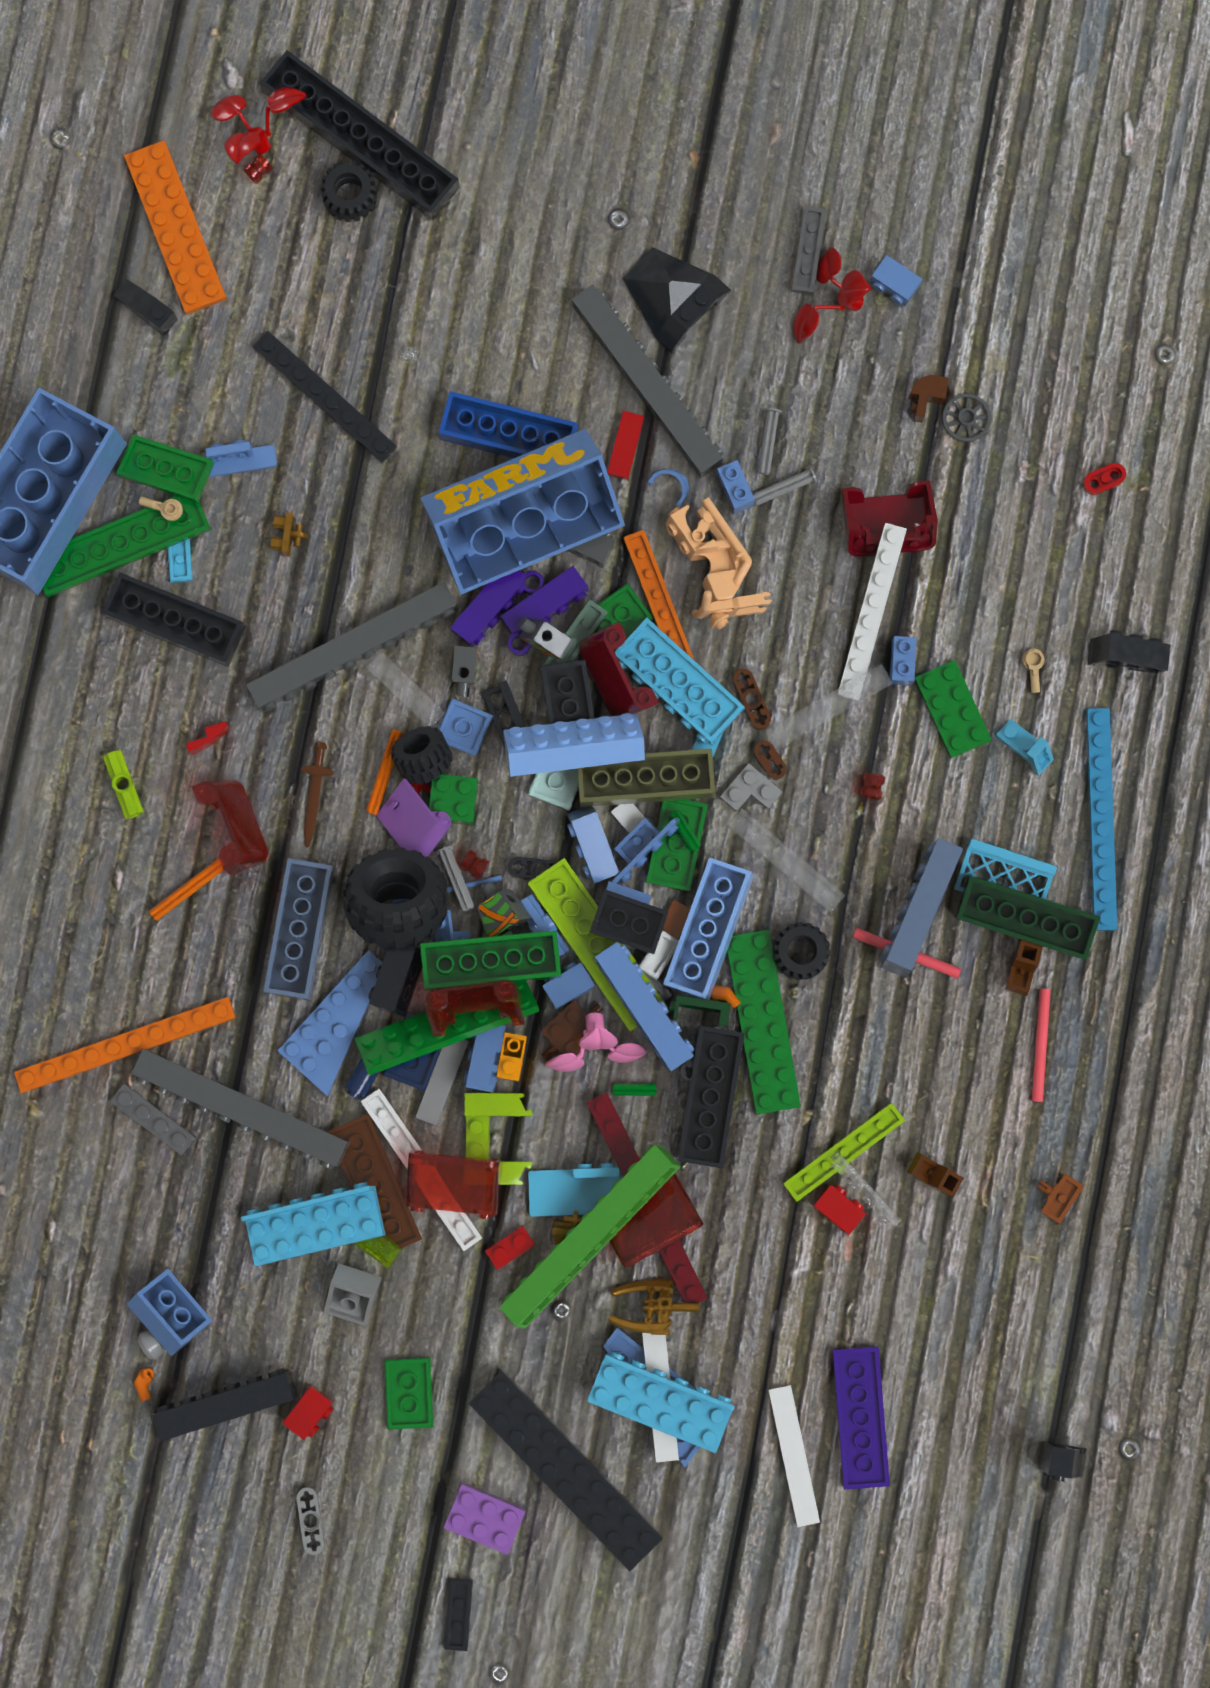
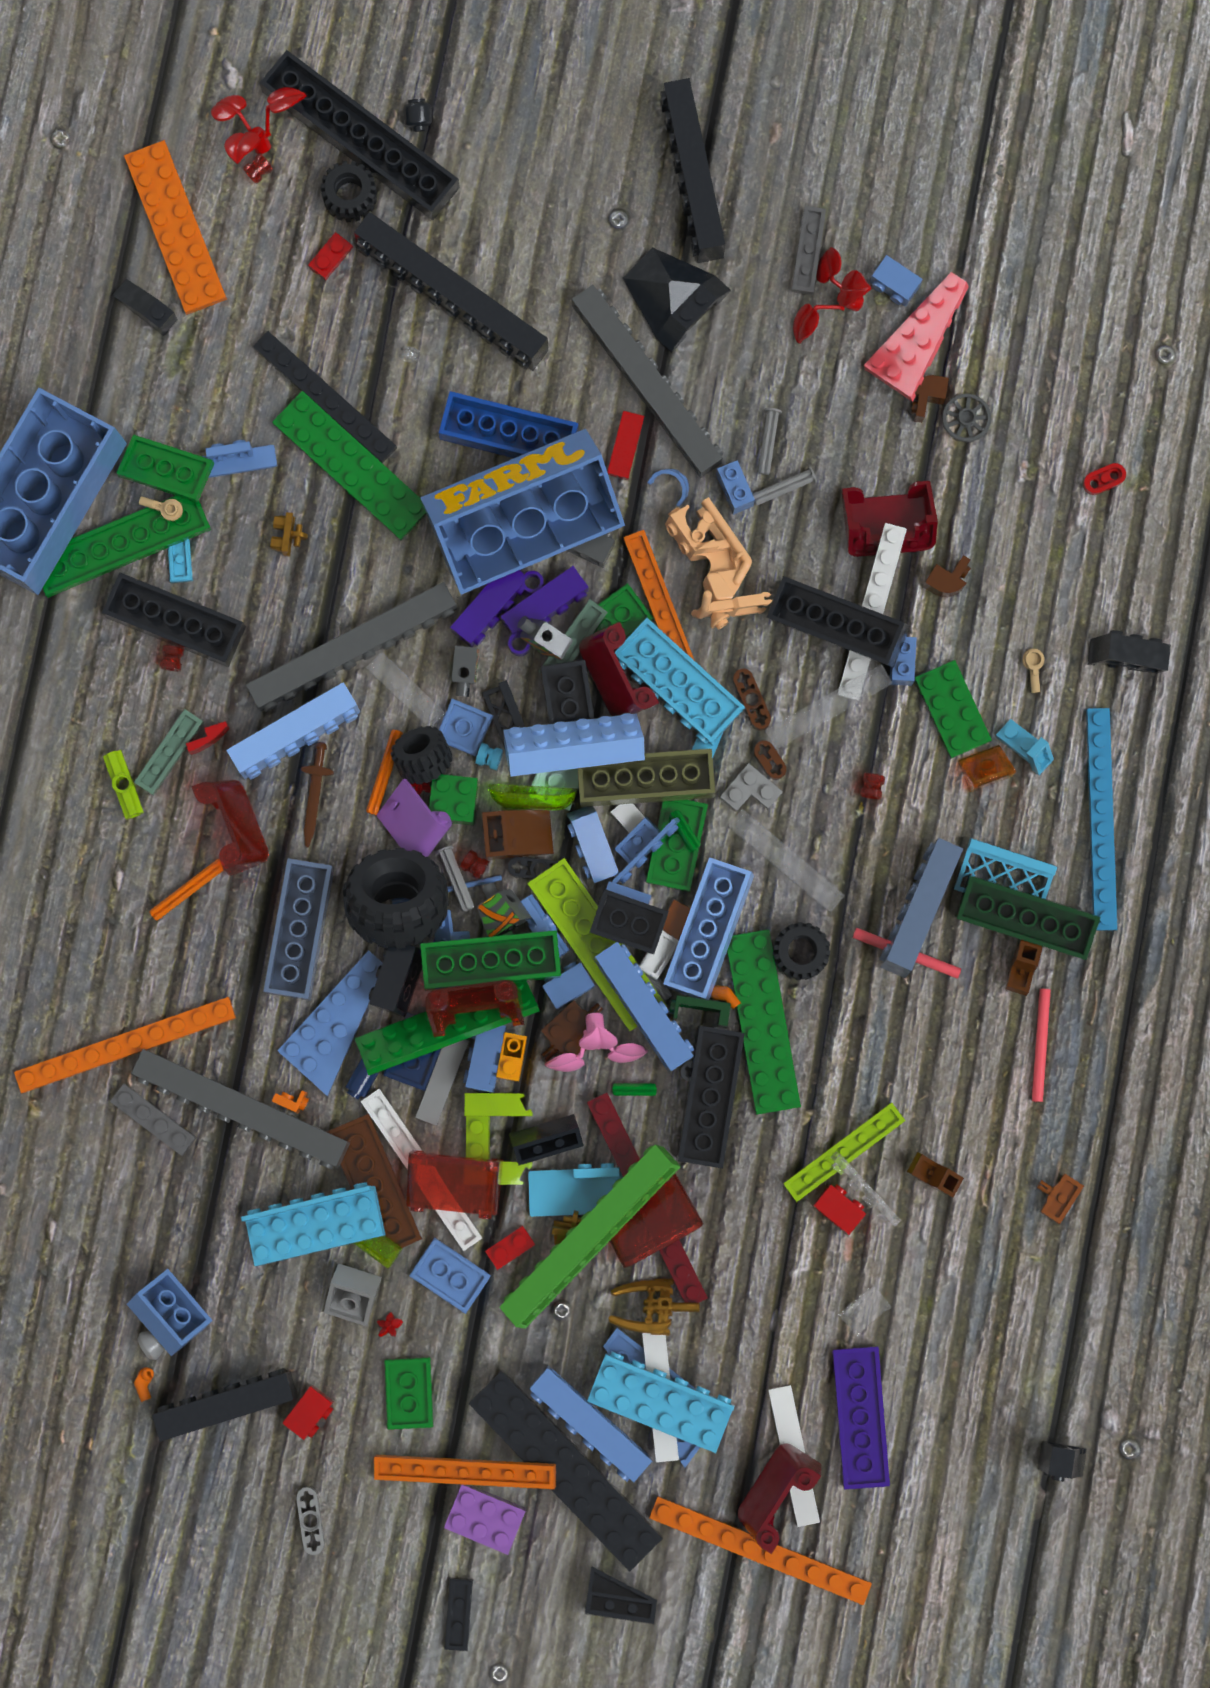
none -> sand green plate [134,709,204,796]
none -> clear red wheel [159,645,185,672]
none -> light blue brick [226,682,360,780]
none -> green plate [272,391,426,541]
none -> orange bracket [272,1090,309,1114]
none -> red plate [308,232,353,281]
none -> black brick [354,212,548,371]
none -> orange plate [374,1455,556,1489]
none -> red plant [377,1312,403,1337]
none -> black head [403,99,433,132]
none -> medium blue tile [409,1237,491,1314]
none -> medium azure wheel [475,743,503,771]
none -> reddish brown slope [482,809,554,860]
none -> clear neon green brick [488,784,578,811]
none -> black brick [509,1114,584,1166]
none -> medium blue brick [530,1365,652,1482]
none -> black wedge [584,1566,657,1625]
none -> orange plate [649,1496,872,1605]
none -> black brick [660,78,726,263]
none -> dark red windscreen [738,1443,821,1554]
none -> black brick [767,576,910,668]
none -> clear panel [838,1285,892,1337]
none -> coral wing [864,272,969,402]
none -> reddish brown brick [923,555,971,597]
none -> clear orange slope [958,745,1016,793]

